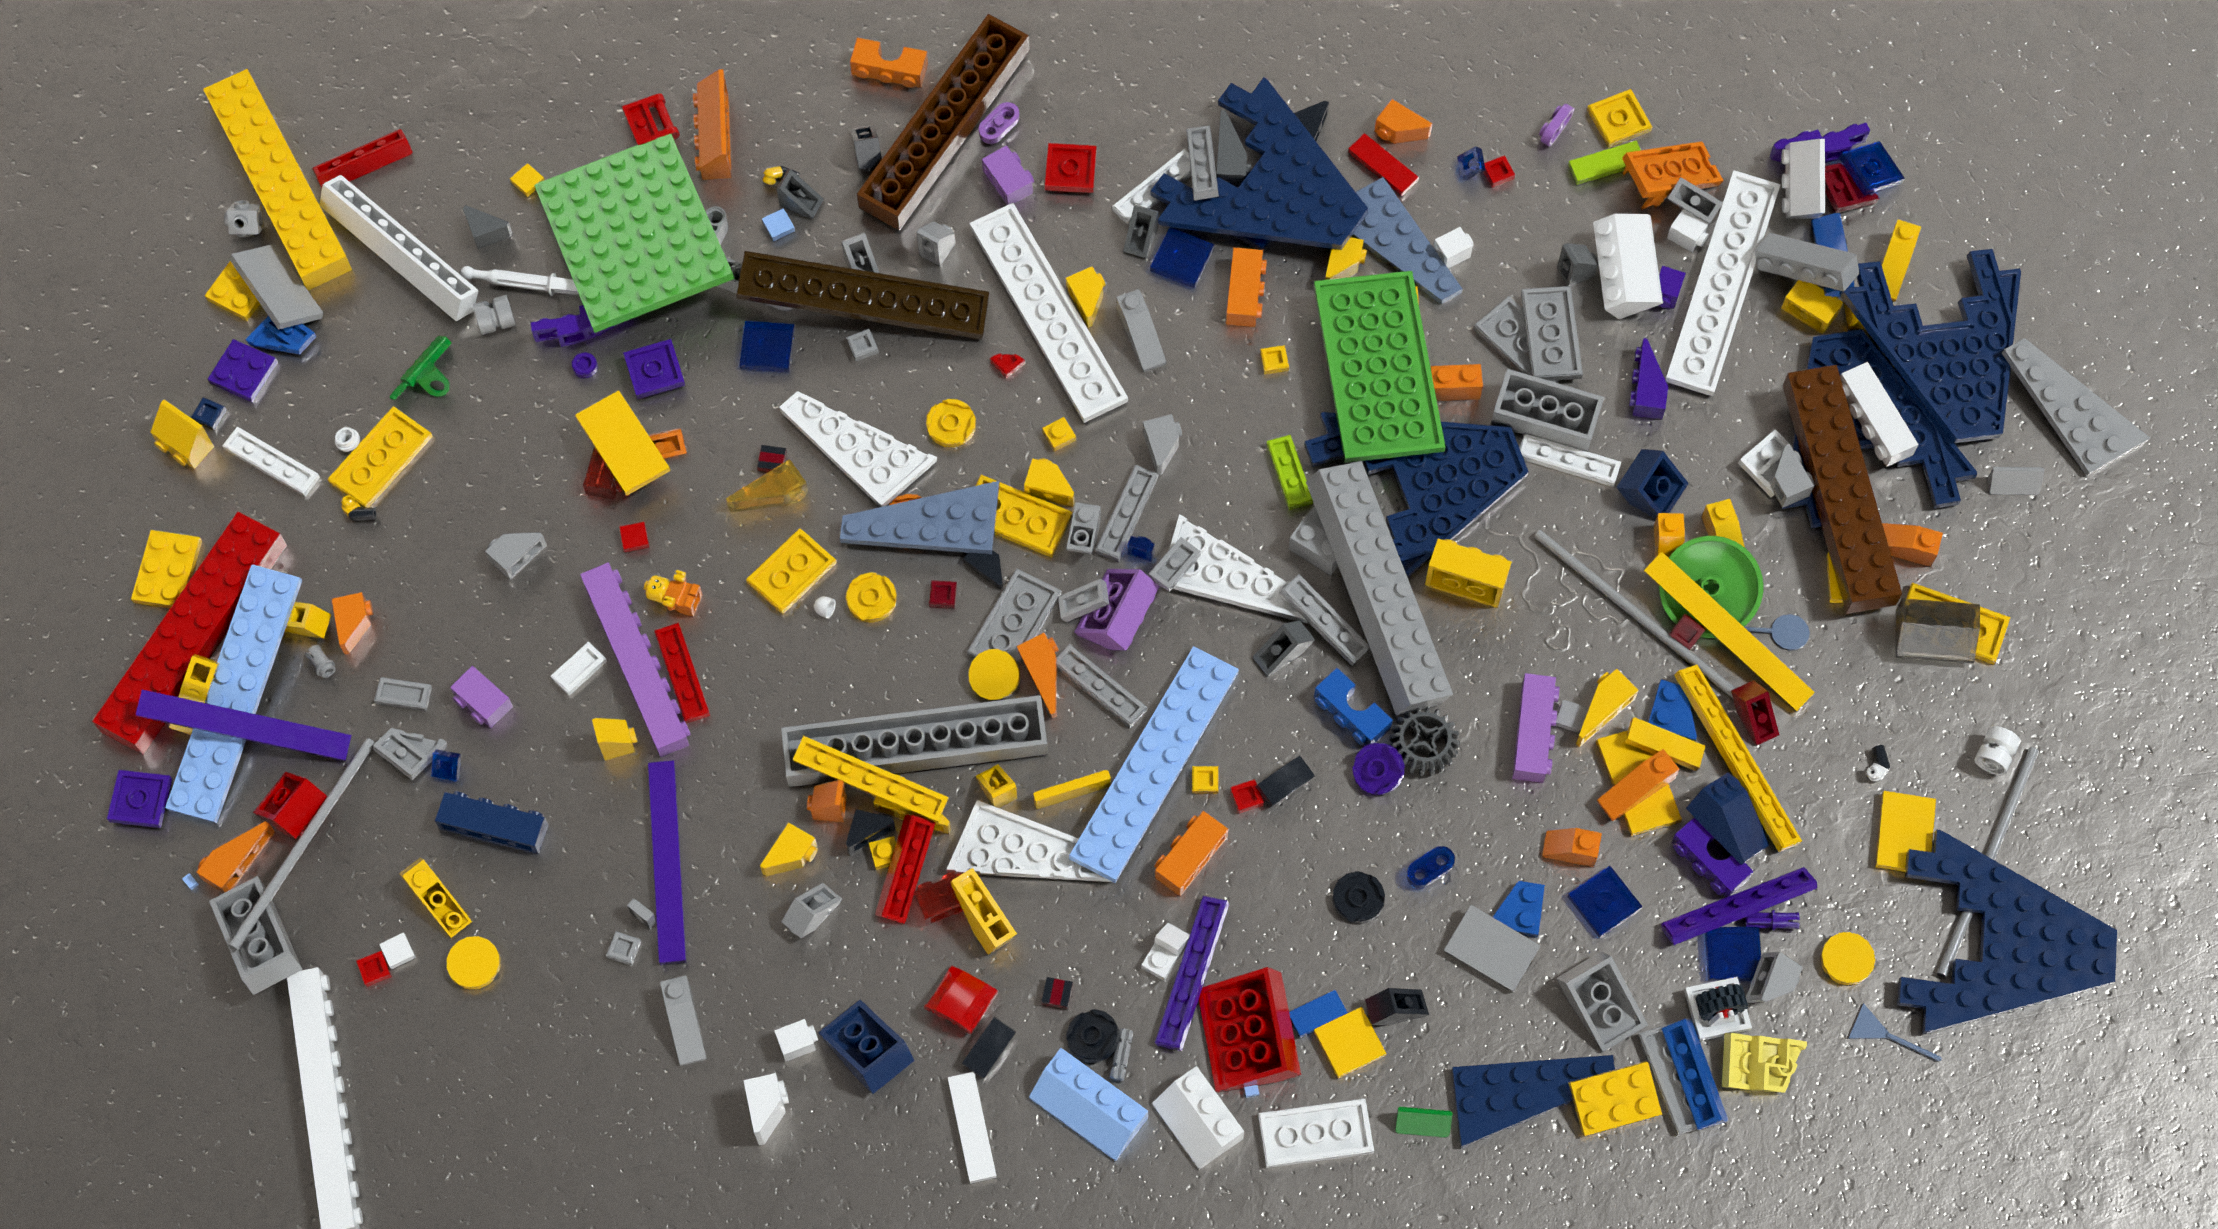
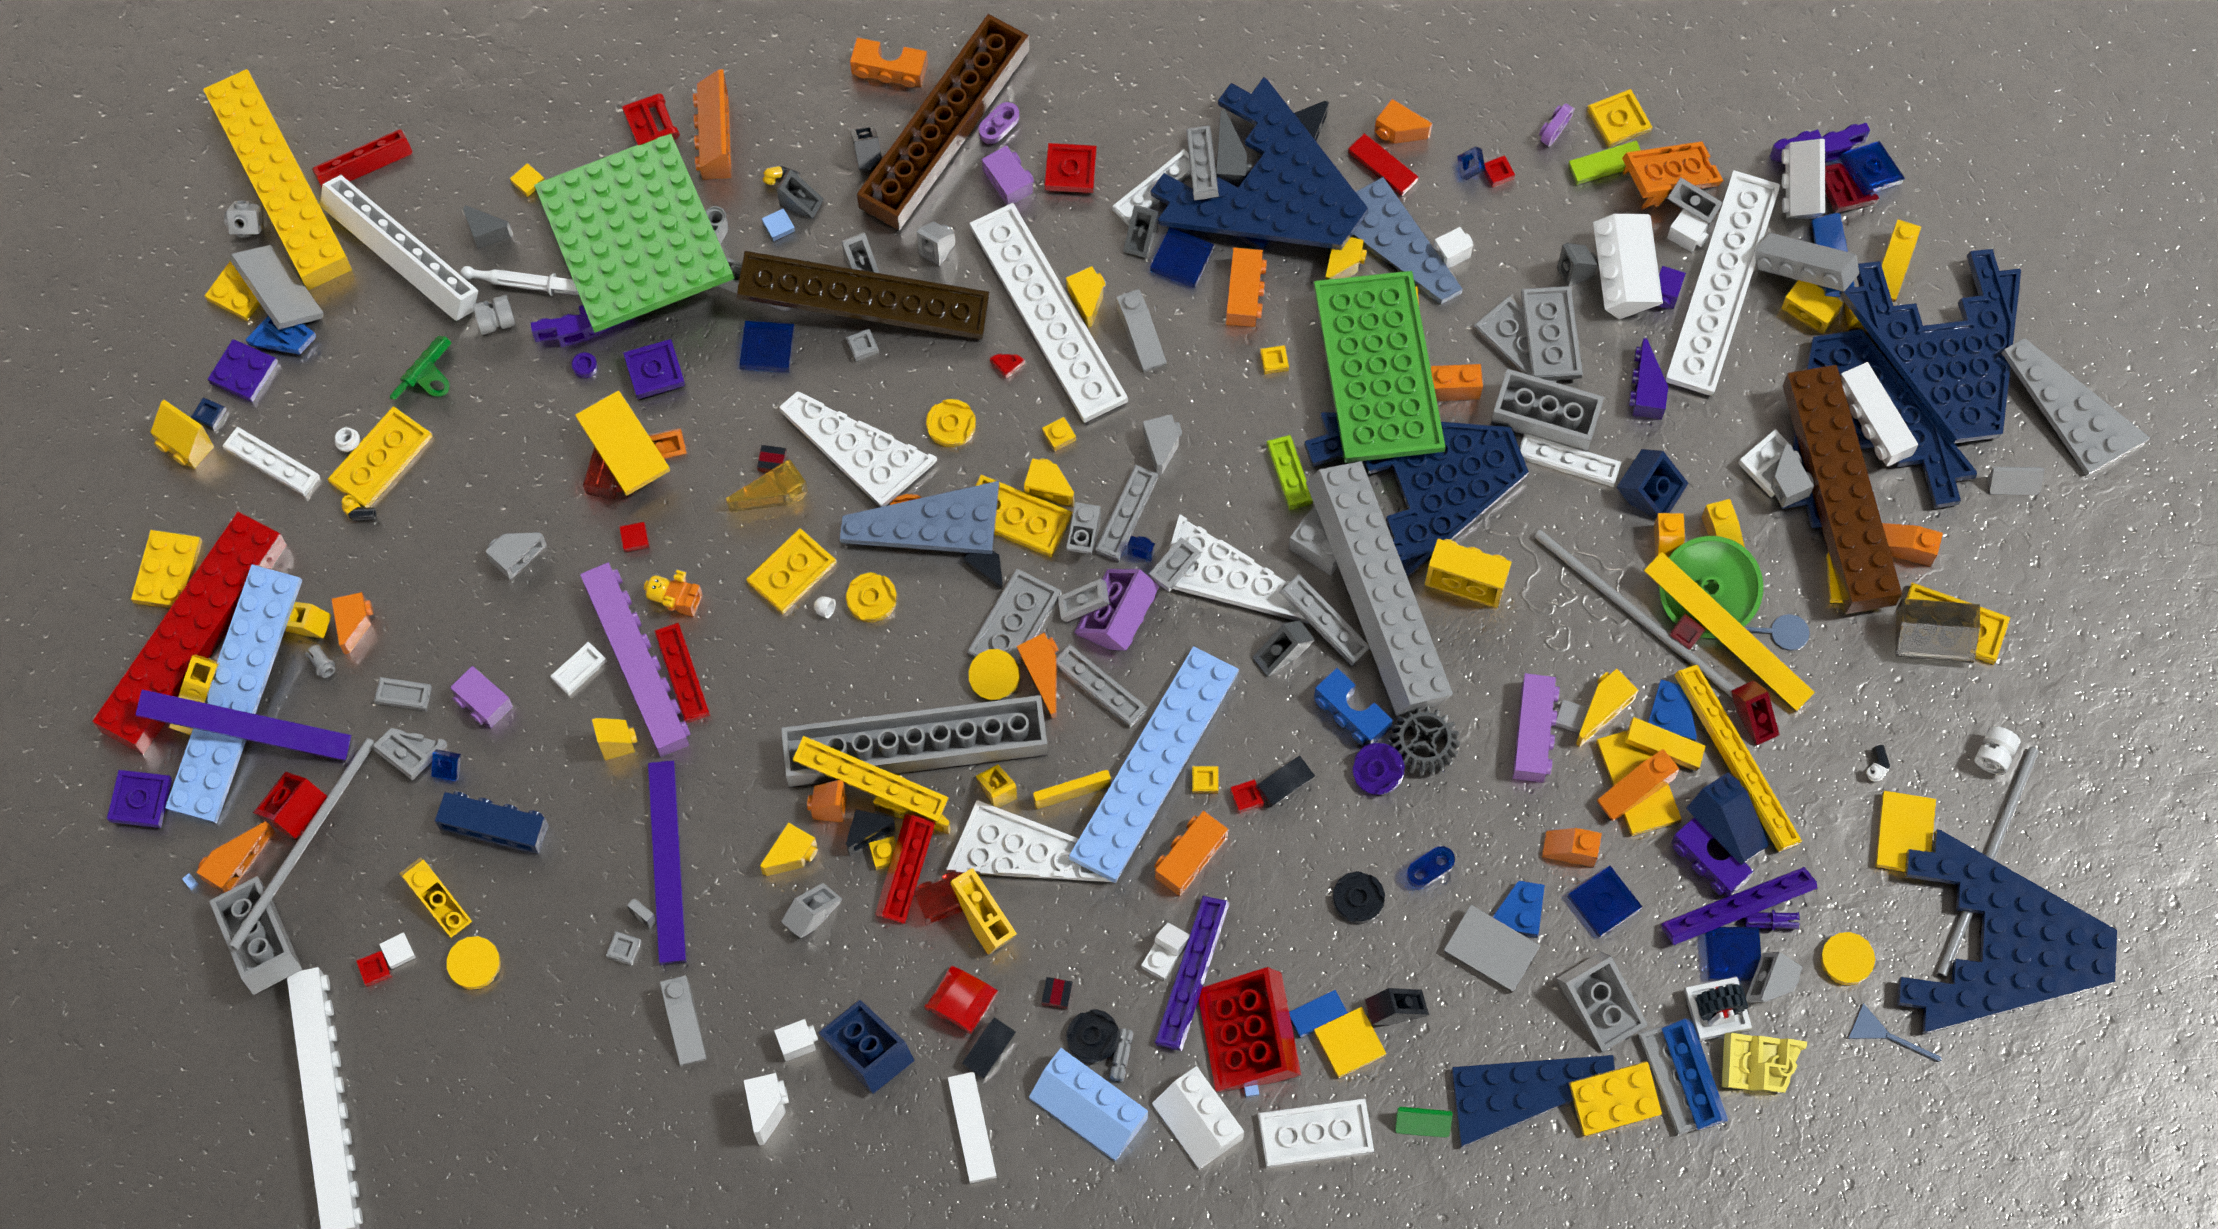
dark red tile [929,580,957,609] -> none

